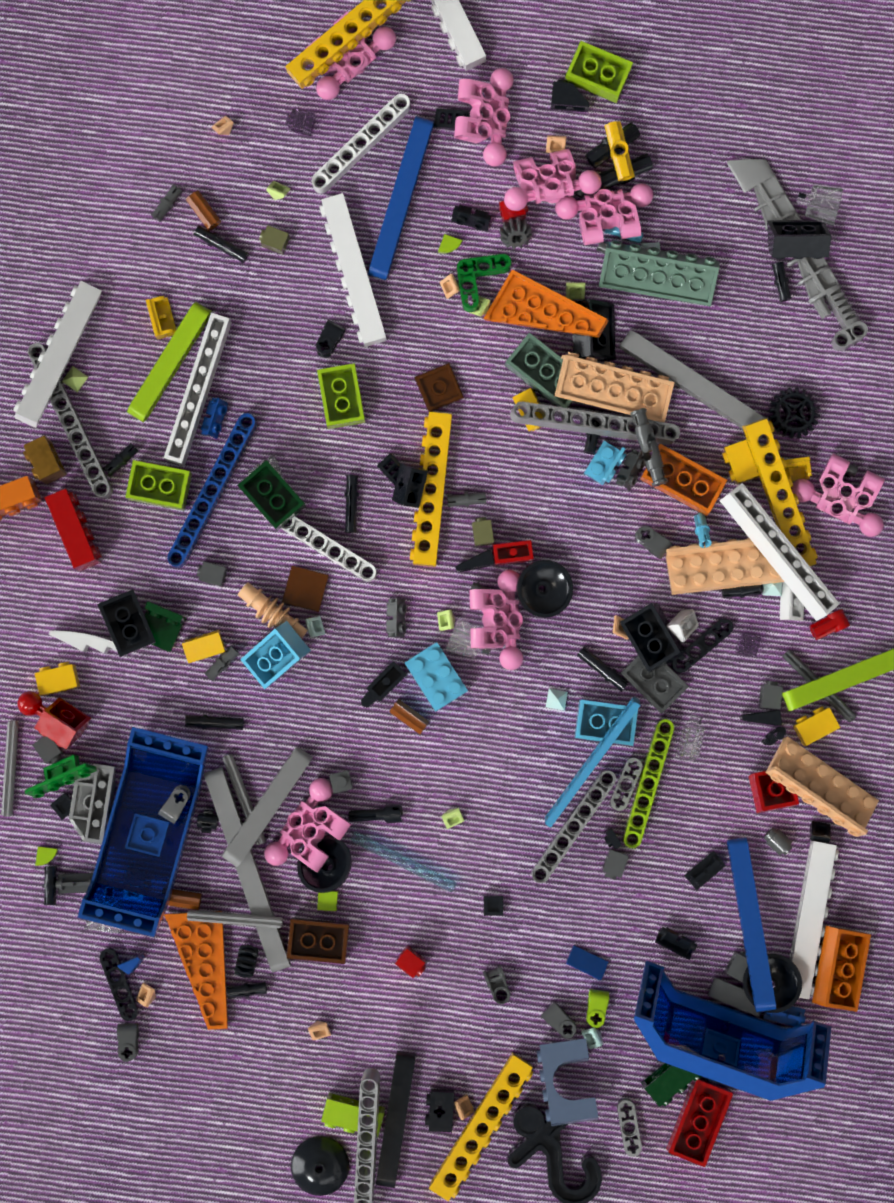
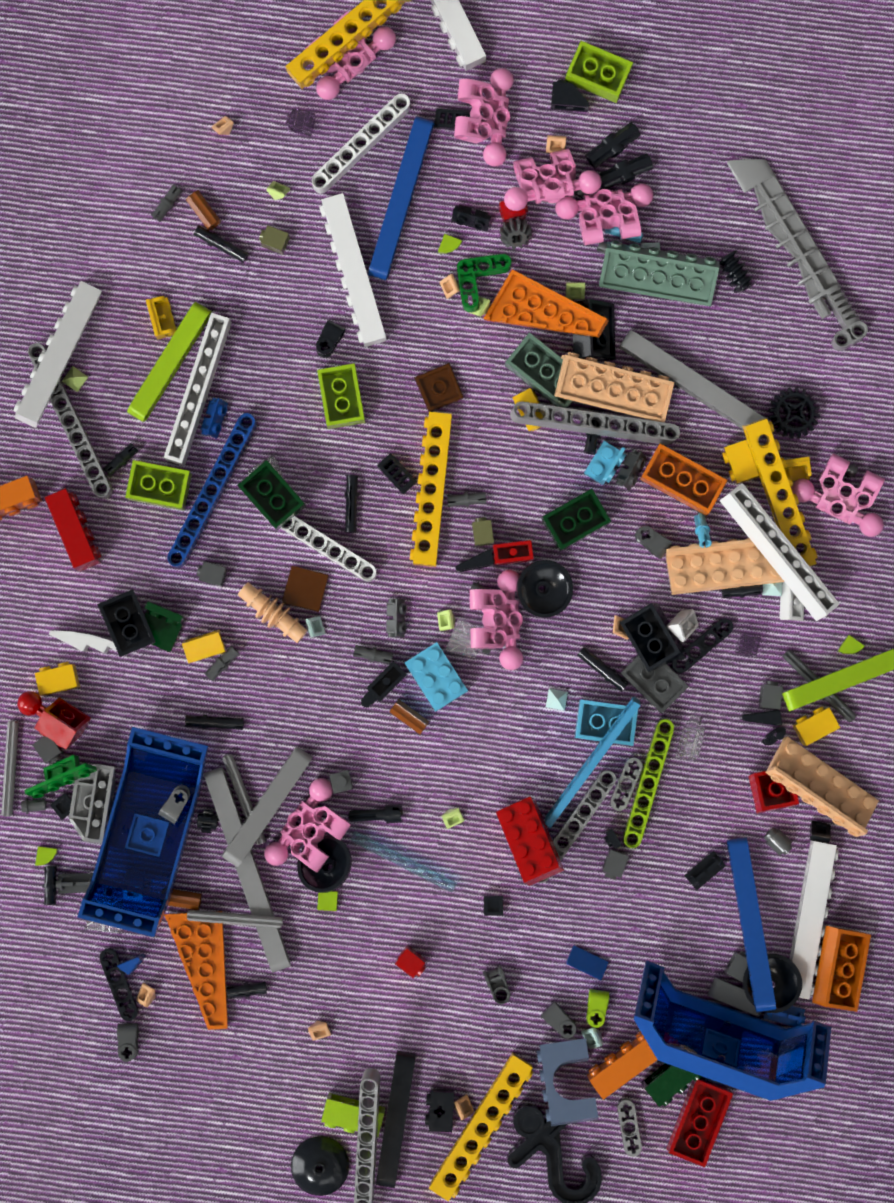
pearl gold brick [23,435,67,485] -> none
black gear [234,945,259,978] -> none
medium azure brick [240,621,311,689] -> none
reddish brown brick [287,917,350,964] -> none
black brick [392,463,428,508] -> none
yellow piece [604,121,635,181] -> none
dark grey piece [630,408,669,487] -> none
black hinge [655,927,697,960] -> none
black slope [767,220,831,259] -> none
black pin [772,262,792,302] -> none
clear torso [796,185,843,226] -> none
red piece [809,609,851,640] -> none
none -> dark grey pin [21,798,46,814]
none -> dark grey pin [353,645,393,665]
none -> red brick [496,796,564,886]
none -> dark green brick [541,489,611,552]
none -> orange brick [587,1031,657,1100]
none -> black piece [719,250,756,293]
none -> lime tile [837,635,864,654]

